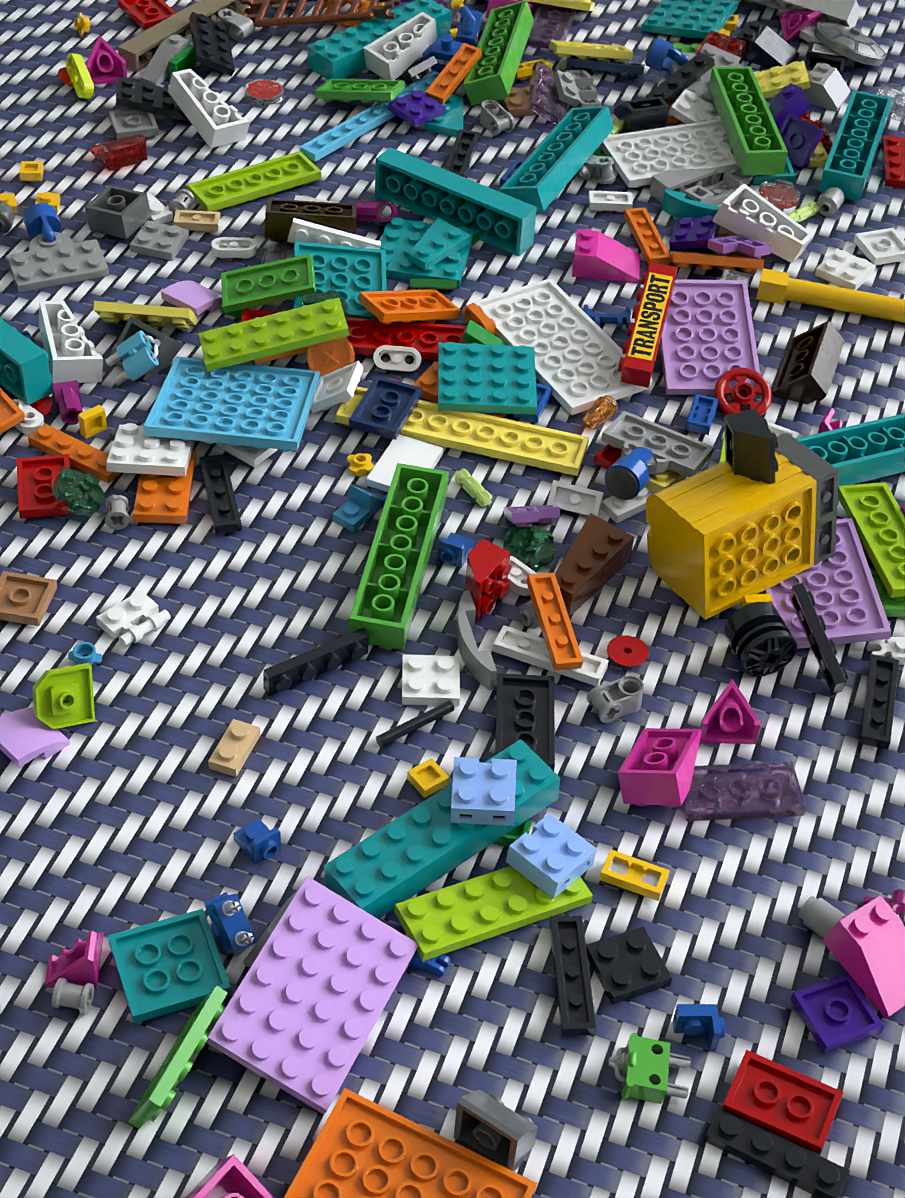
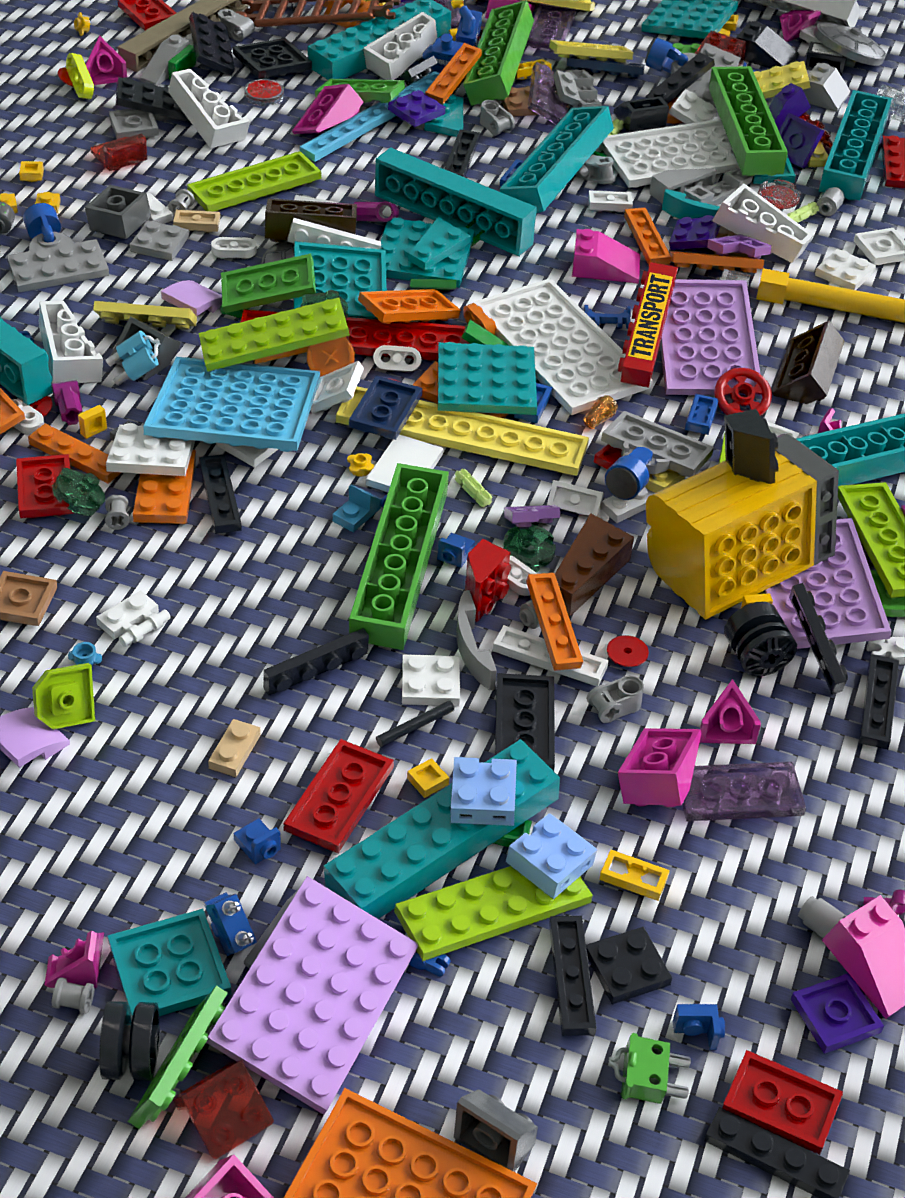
none -> black wheel [99,1001,160,1081]
none -> clear red bracket [173,1060,274,1159]
none -> black plate [233,38,312,79]
none -> red plate [283,739,394,854]
none -> dark pink slope [292,84,363,134]

